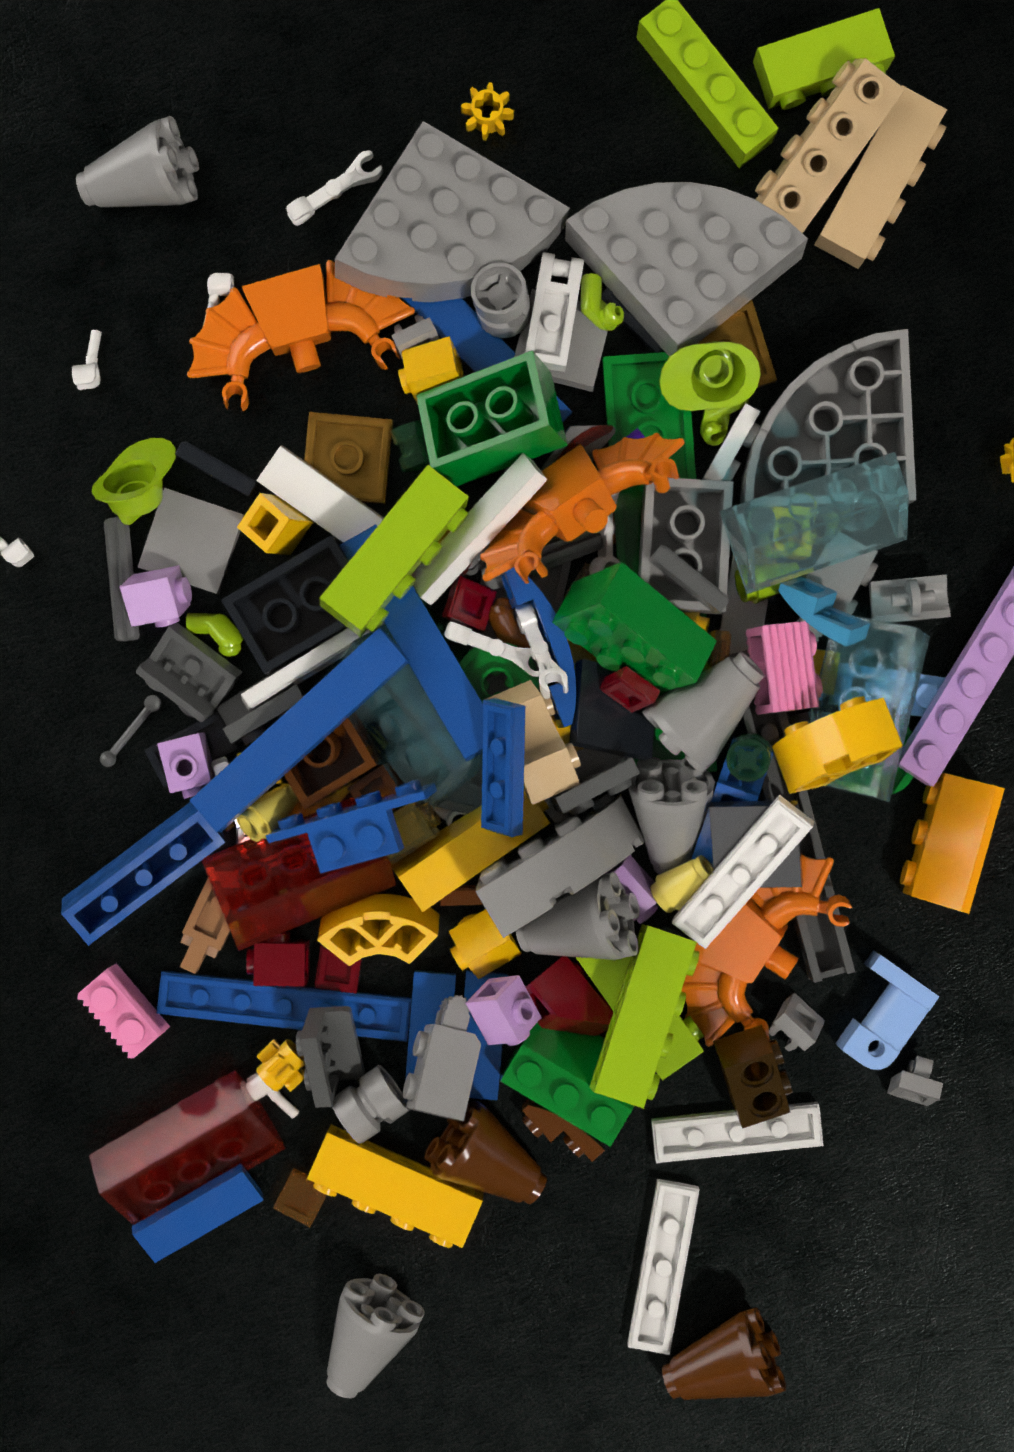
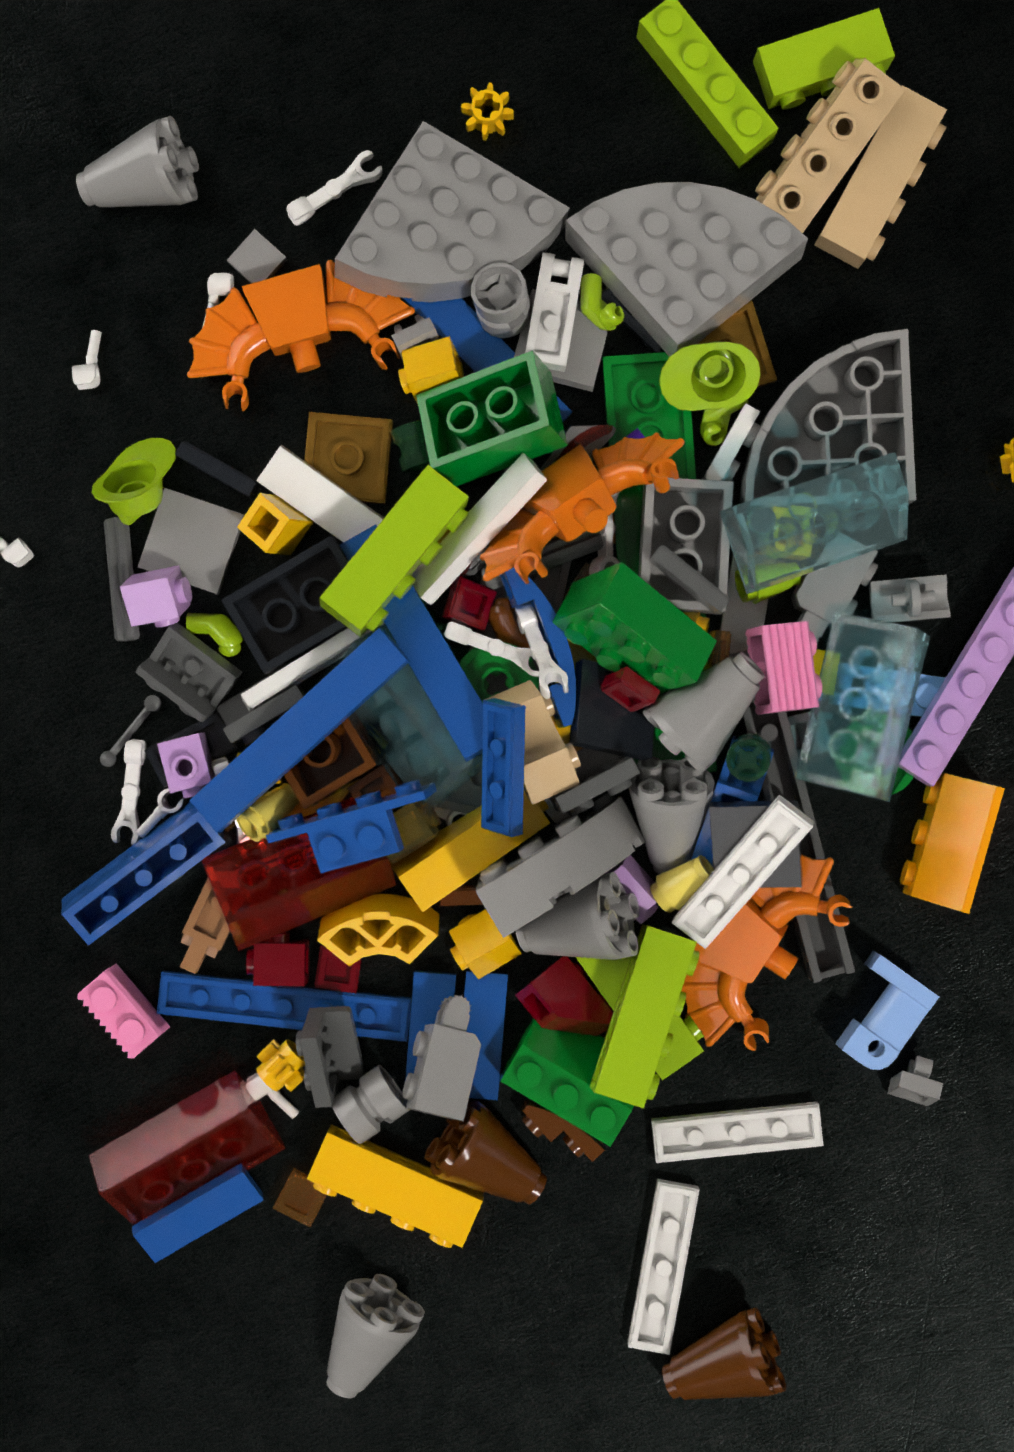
lavender brick [466,975,542,1046] -> none
dark brown brick [713,1025,793,1129] -> none
light grey tile [769,992,825,1051] -> none
yellow brick [772,696,903,794] -> none
dark azure slope [778,576,870,647] -> none
none -> white piece [111,739,147,845]
none -> white hand [135,788,187,838]
none -> light grey tile [227,229,287,284]

